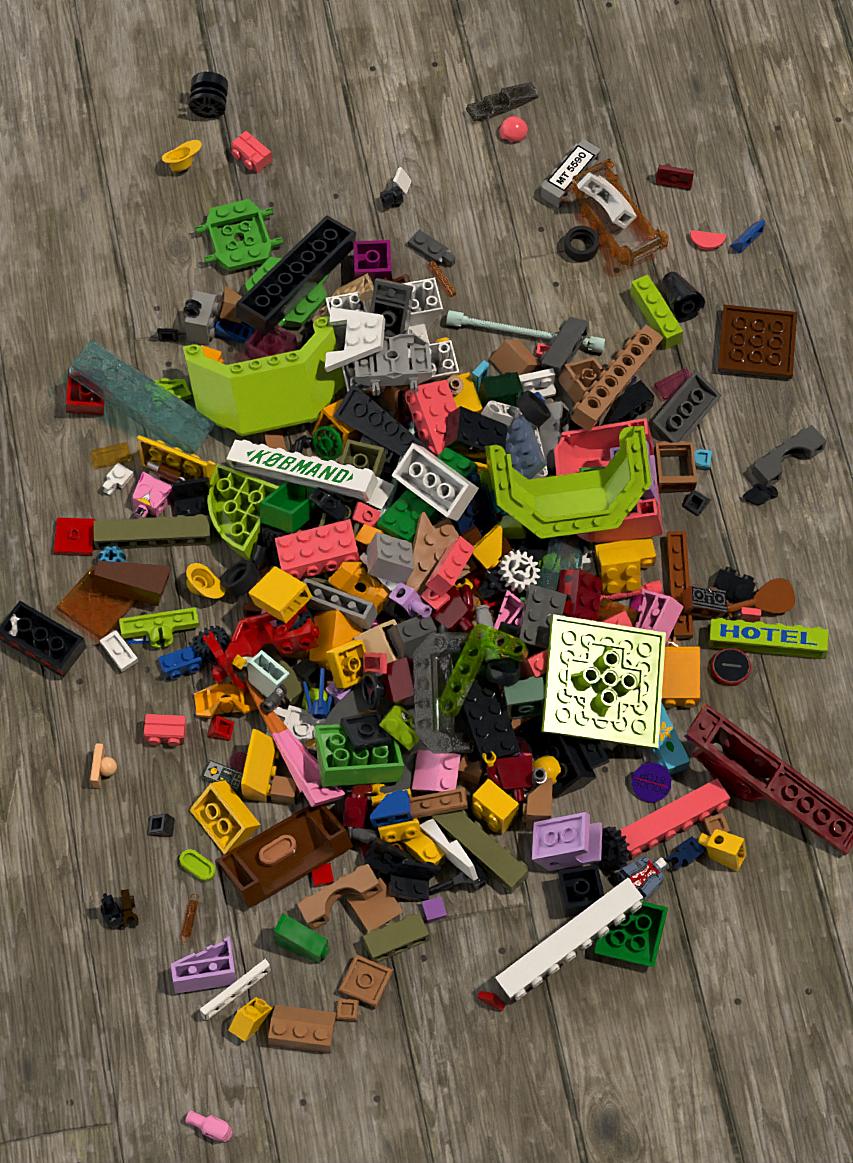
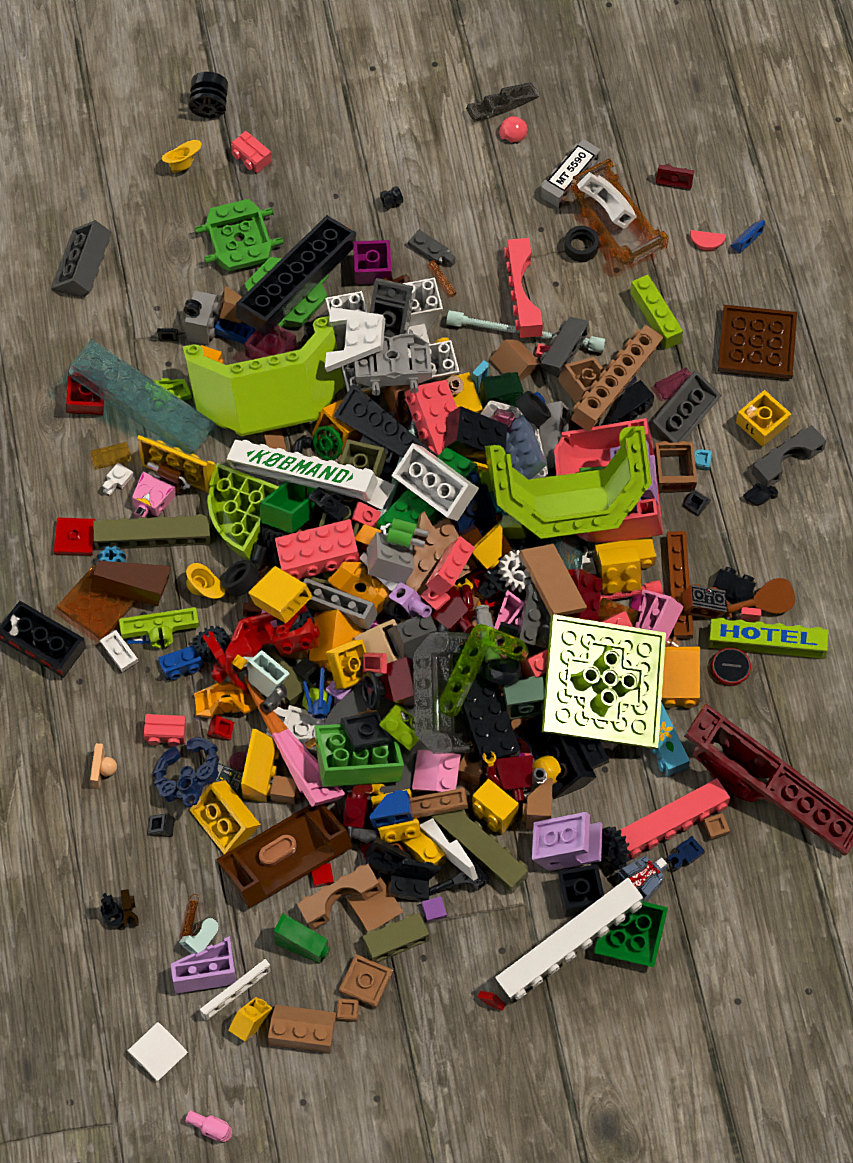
black bracket [171,477,211,516] -> none
lime tile [179,849,216,882] -> none
tan wing [312,273,374,322] -> none
white slope [393,167,411,195] -> none
white bracket [516,368,557,398] -> none
dark purple piece [632,762,672,802] -> none
black cone [662,272,705,322] -> none
yellow torso [698,829,746,872] -> none
none -> dark grey slope [51,220,112,296]
none -> white slope [127,1022,188,1081]
none -> dark blue piece [153,737,220,808]
none -> light aqua leg [179,918,219,954]
none -> bright green piece [380,518,429,548]
none -> clear pink tile [491,408,515,426]
none -> coral arch [504,238,543,338]
none -> medium nougat tile [519,544,587,616]
none -> yellow brick [736,390,791,447]

